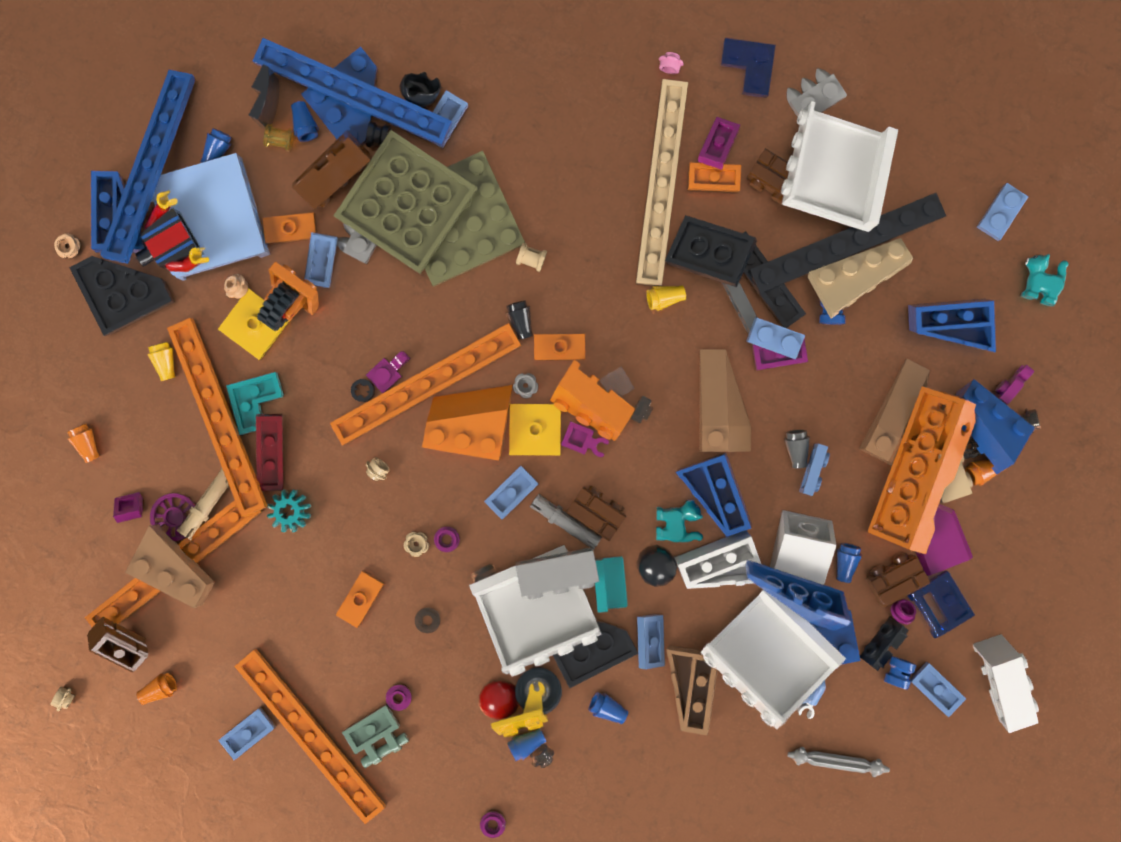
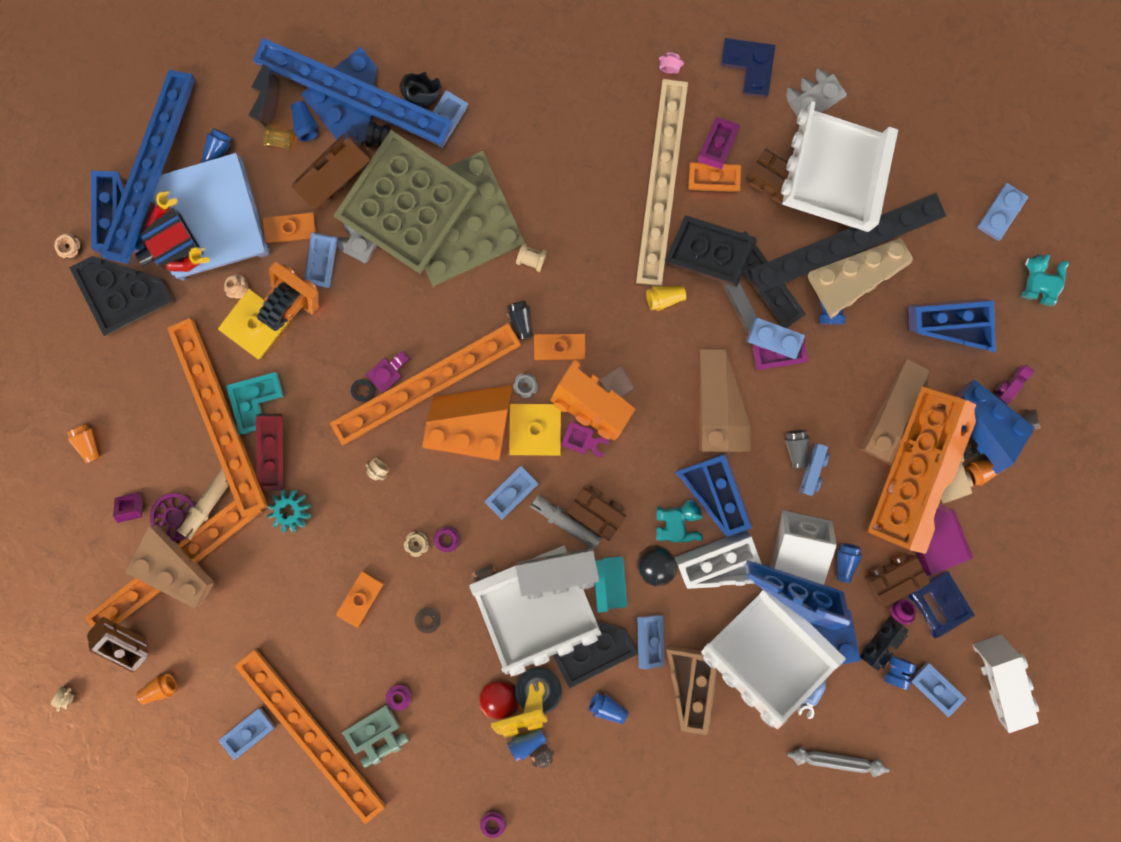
yellow cone [147,342,176,381] -> none
clear smoke plate [630,396,653,423] -> none

